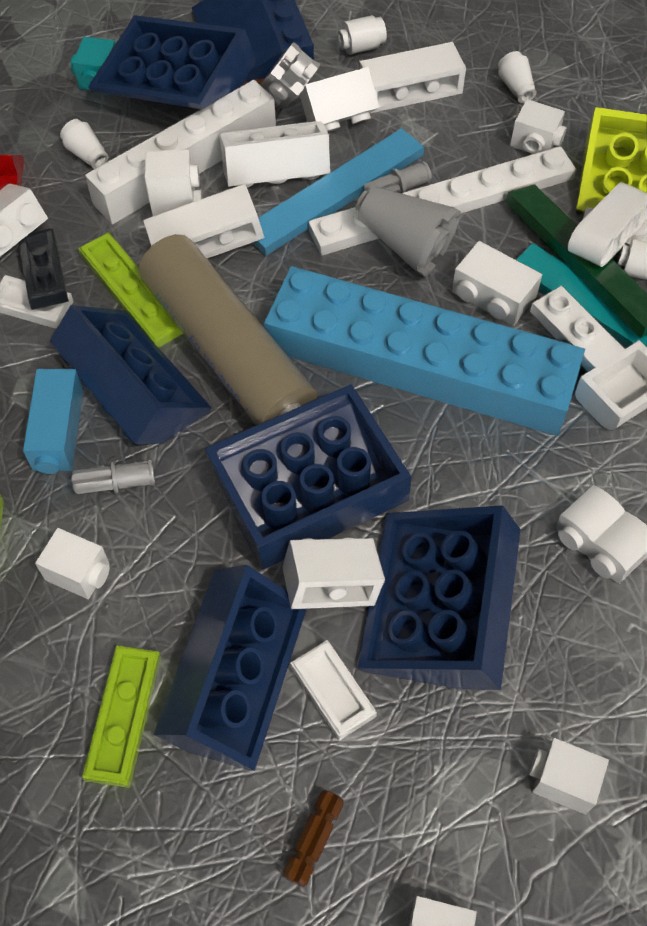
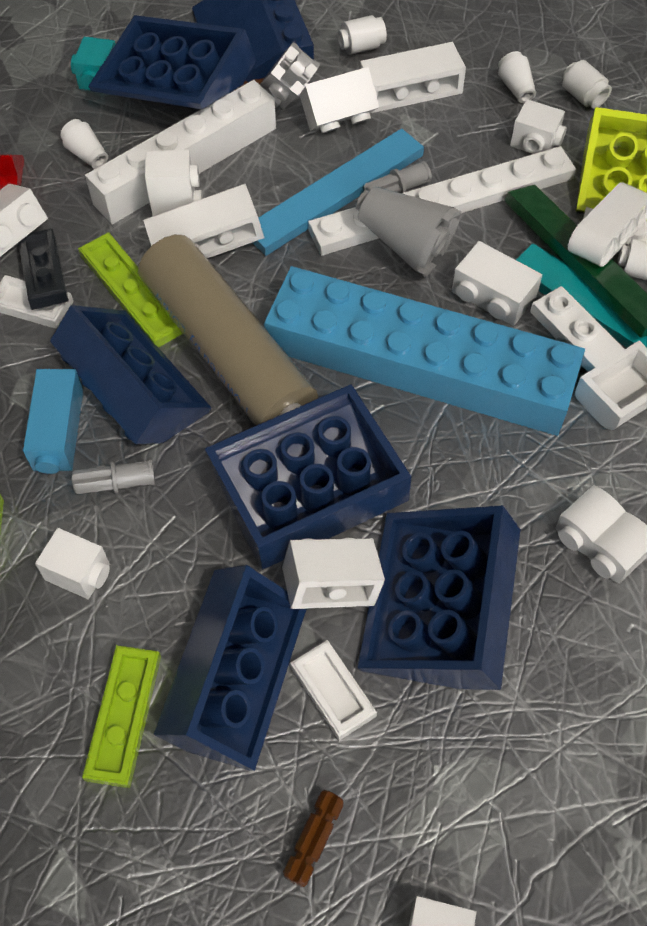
white brick [220,121,330,187] -> none
white brick [529,738,609,815] -> none
none -> white brick [562,60,612,109]

